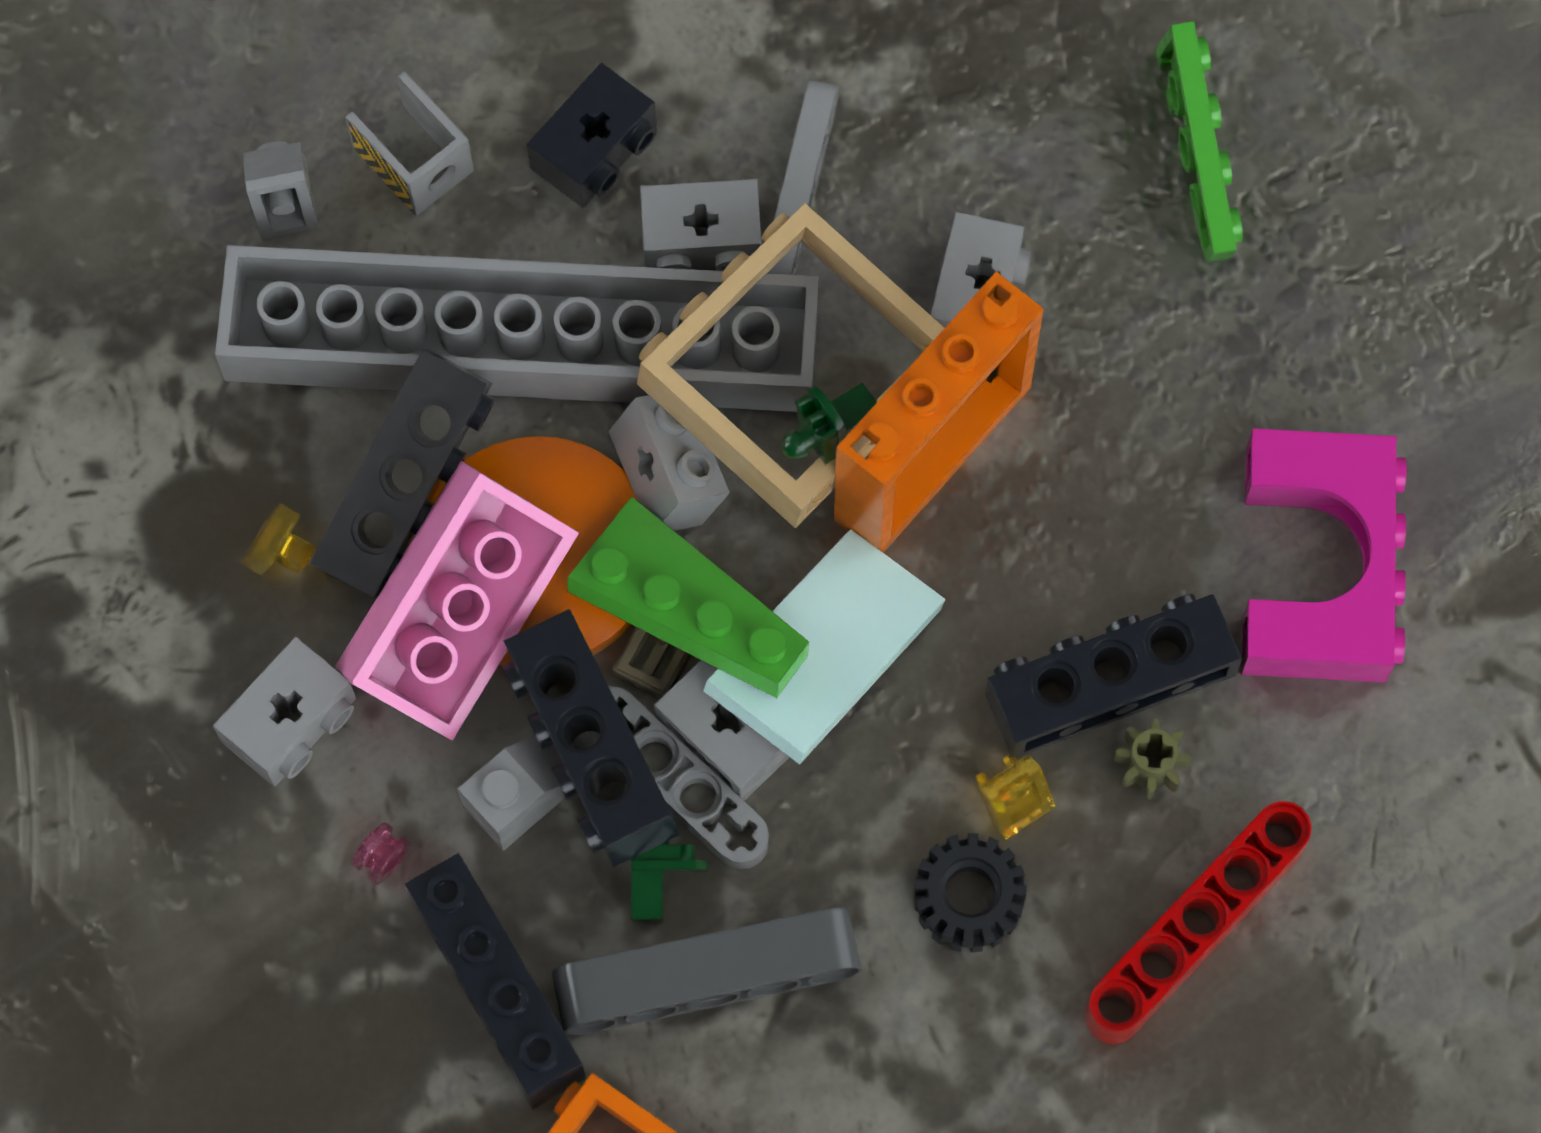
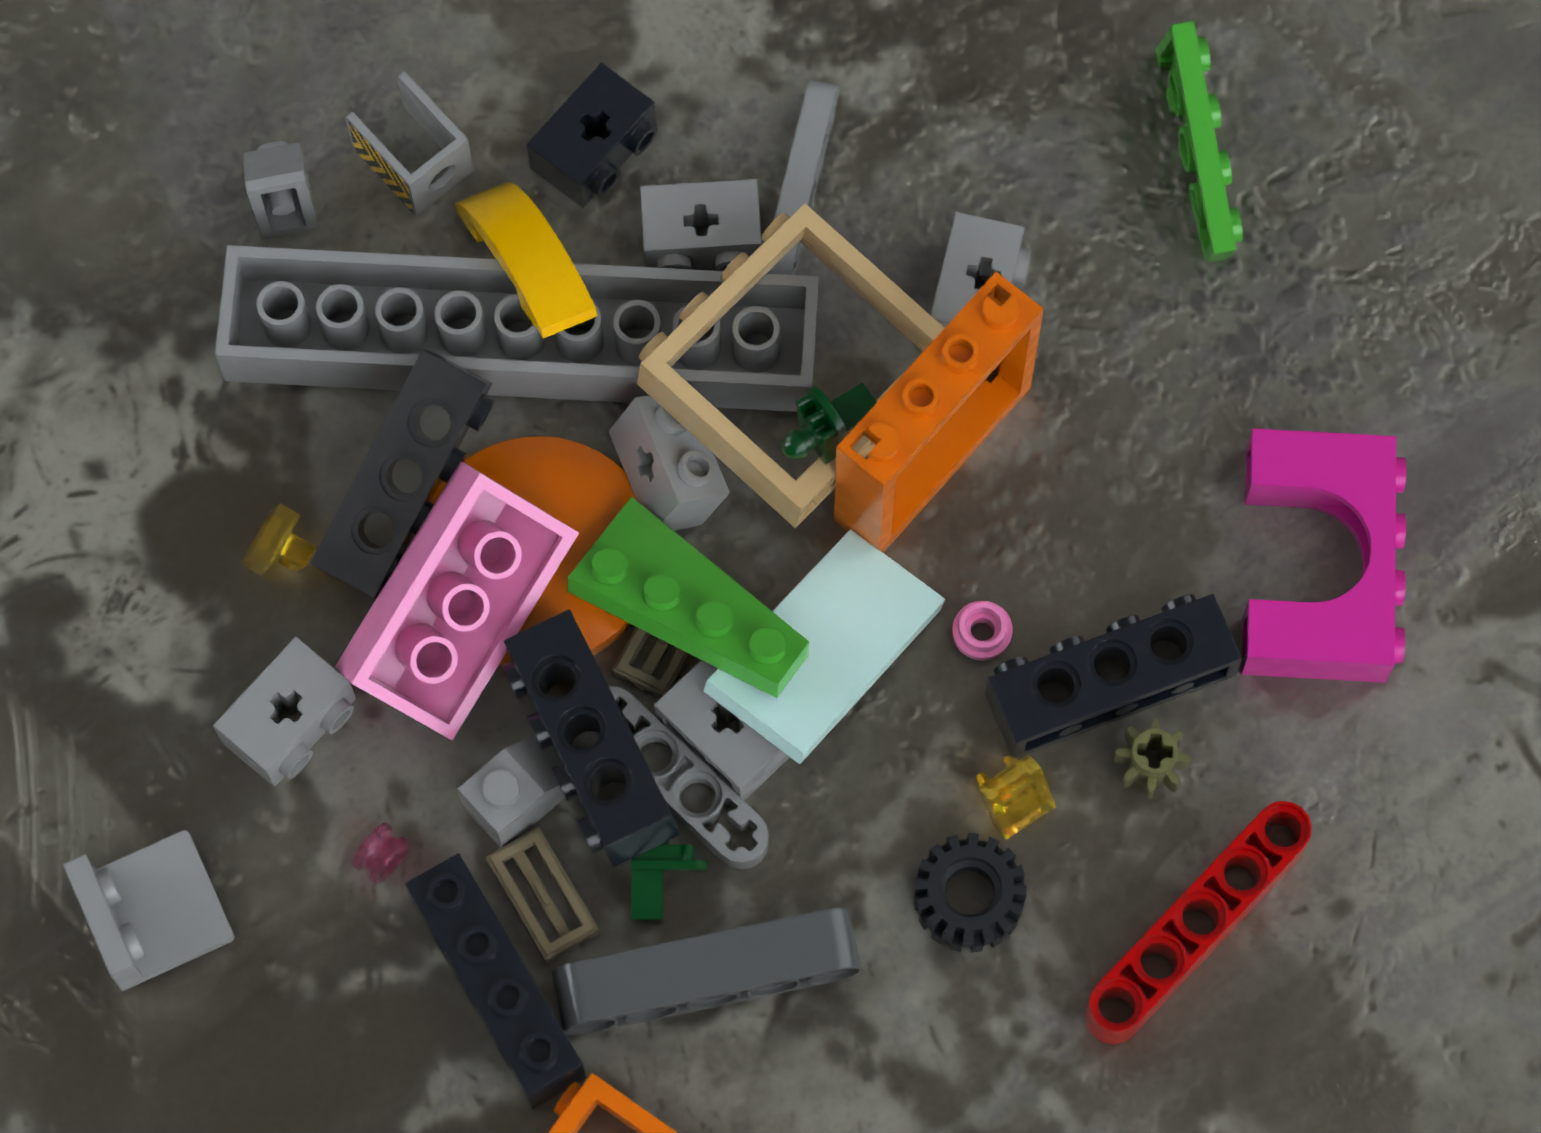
none -> light grey bracket [63,830,235,991]
none -> yellow slope [454,182,598,339]
none -> dark tan tile [485,827,600,965]
none -> bright pink plate [952,601,1013,661]

